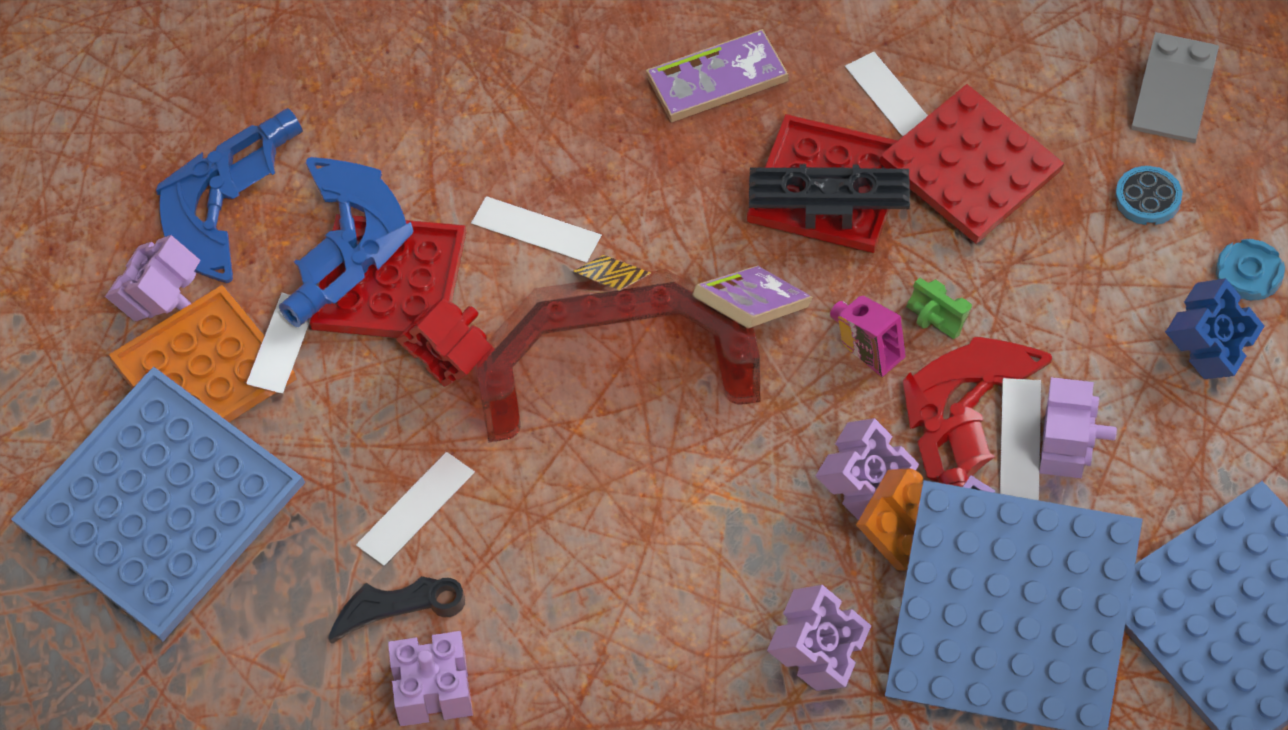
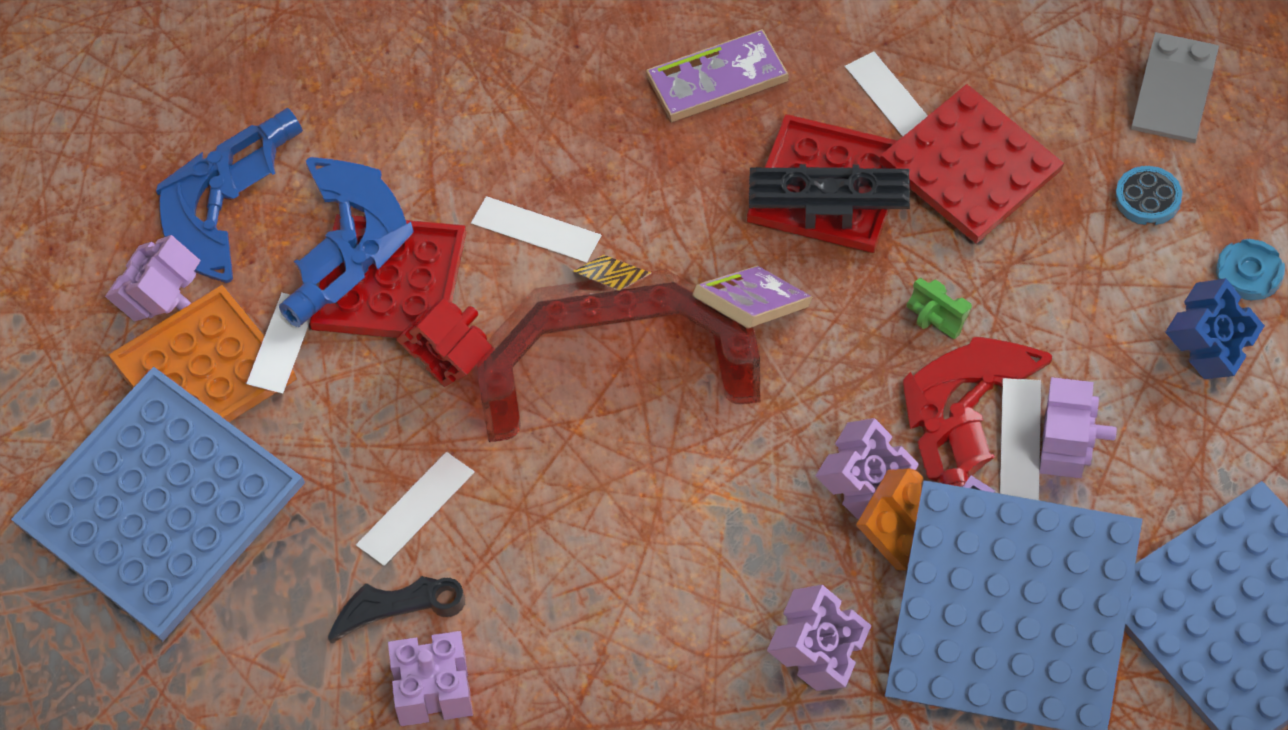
dark pink torso [830,296,906,377] -> none

